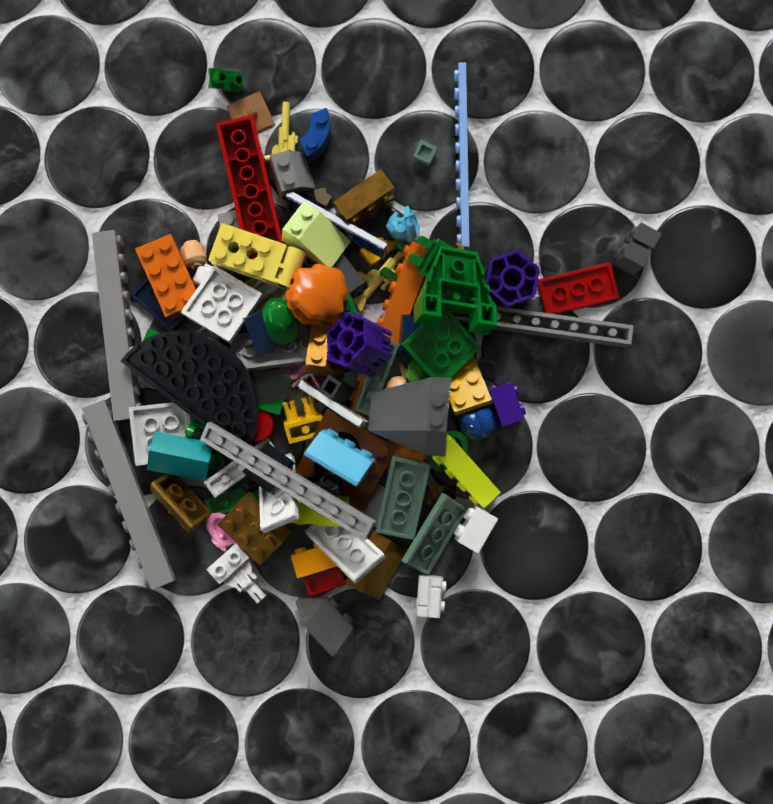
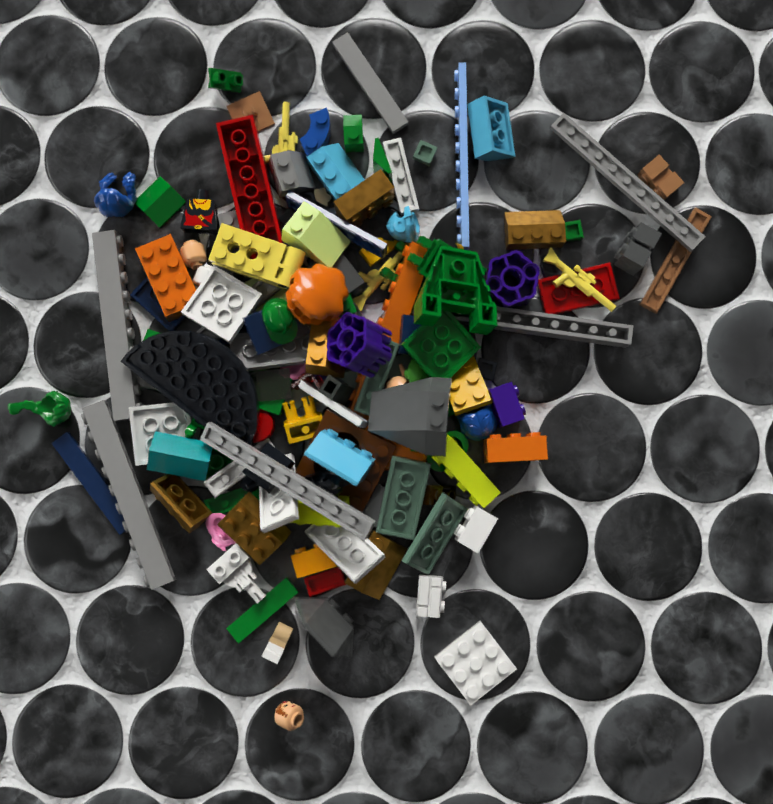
none -> green hair [8,391,72,427]
none -> dark blue tile [51,432,125,535]
none -> blue hair [94,172,137,217]
none -> green slope [135,176,186,228]
none -> torso [180,189,220,235]
none -> green tile [226,577,299,644]
none -> leg [261,622,293,664]
none -> light nougat head [274,701,304,731]
none -> medium azure slope [306,143,365,201]
none -> light grey tile [332,32,409,134]
none -> green slope [343,114,364,153]
none -> green slope [373,137,392,183]
none -> white plate [383,138,419,215]
none -> white plate [434,621,517,705]
none -> medium azure slope [467,95,516,161]
none -> orange brick [483,432,548,463]
none -> pearl gold slope [504,210,566,250]
none -> light yellow piece [543,248,616,312]
none -> light grey plate [550,113,706,252]
none -> green tile [565,220,584,242]
none -> medium nougat brick [637,154,685,200]
none -> medium nougat tile [639,207,712,314]

